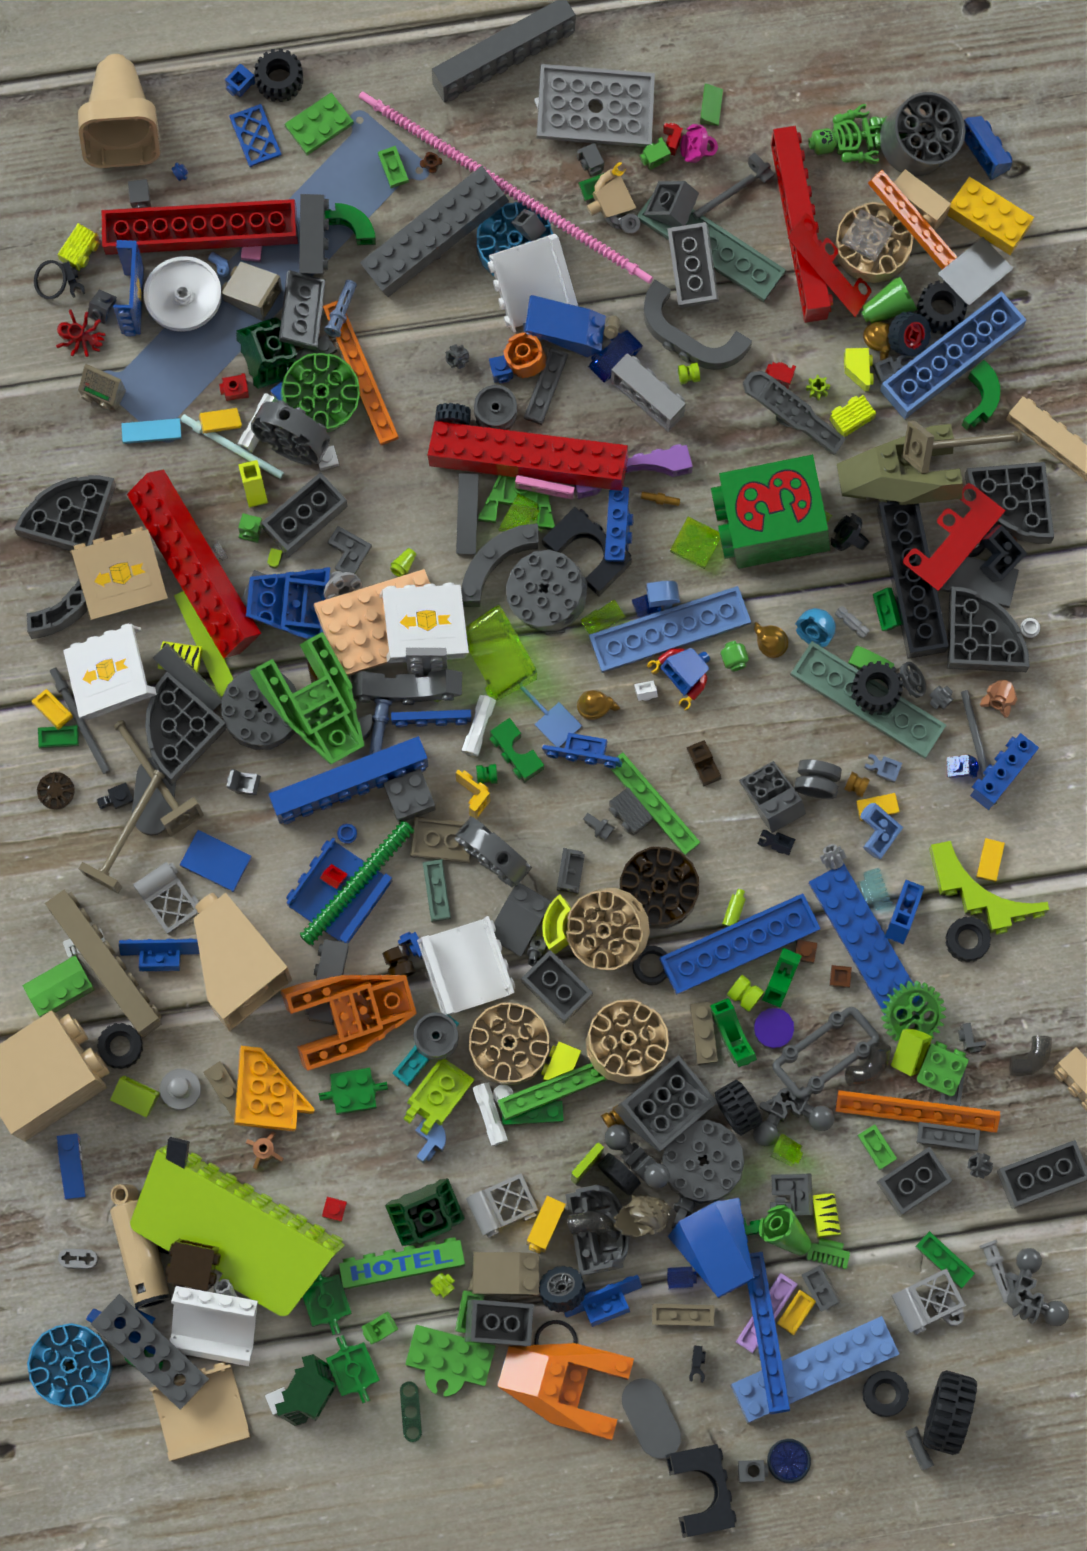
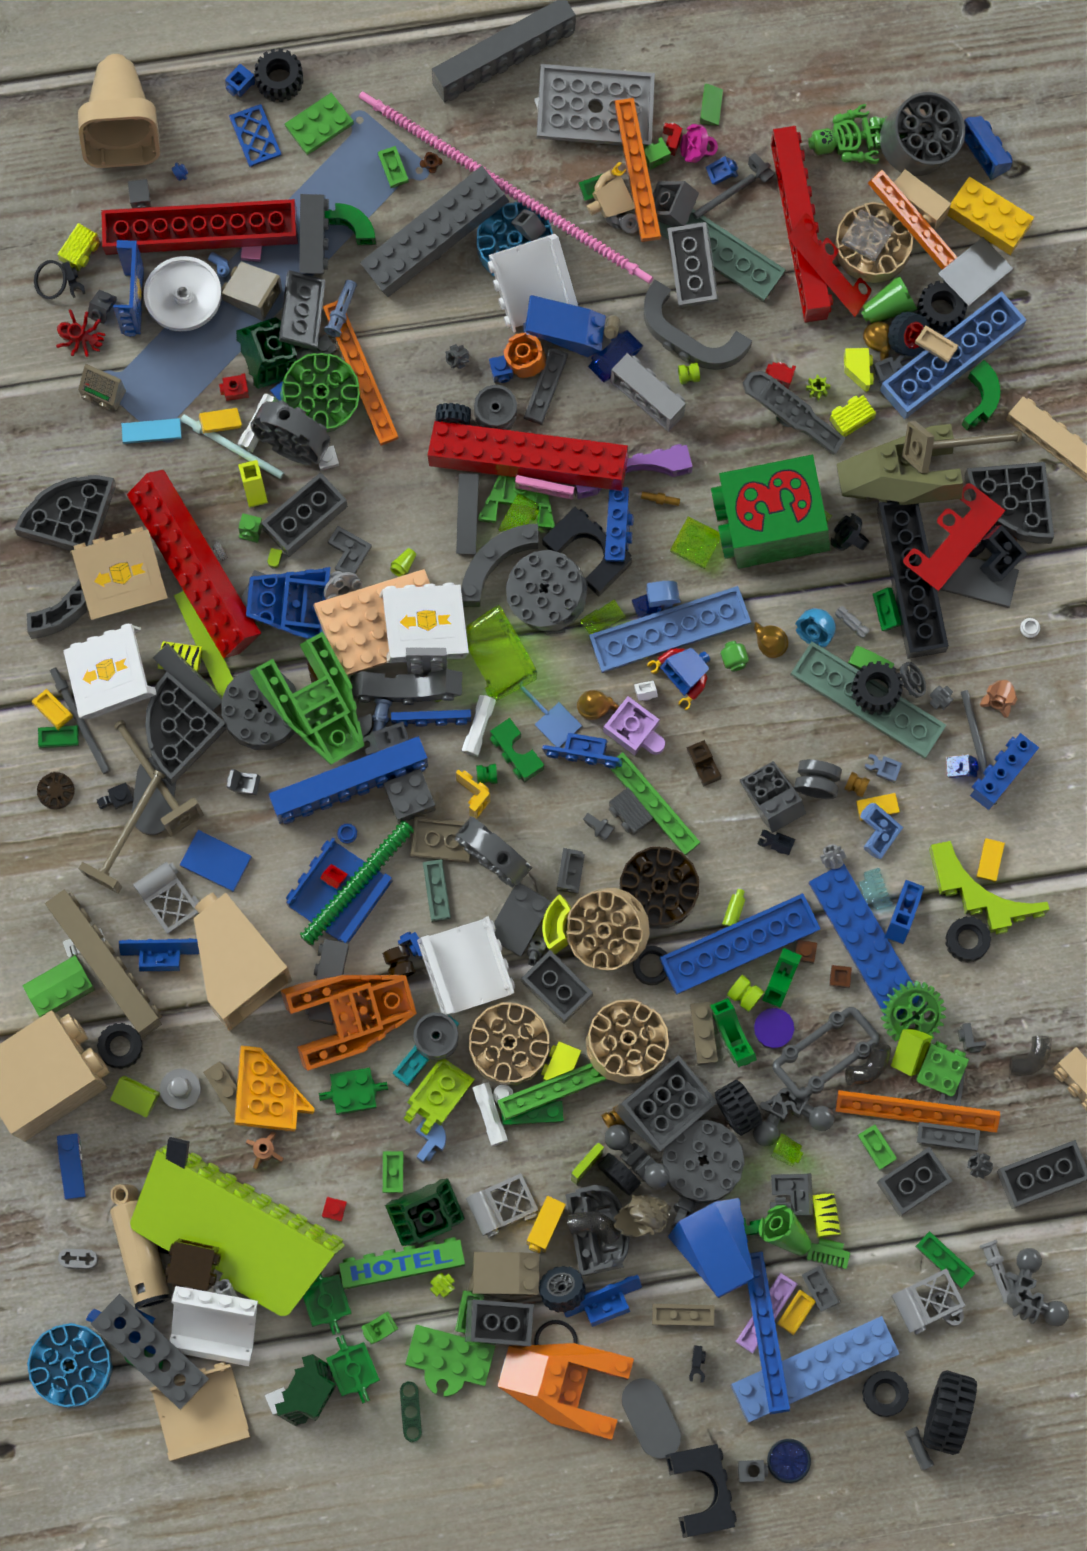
dark grey brick [577,143,604,176] -> none
clear blue brick [667,1266,697,1290] -> none
dark grey brick [947,586,1030,673] -> none
none -> dark grey hinge [363,722,409,755]
none -> bright green plate [382,1151,404,1193]
none -> lavender brick [603,696,665,756]
none -> orange plate [614,98,661,242]
none -> blue bracket [705,156,738,185]
none -> tan tile [915,326,959,363]

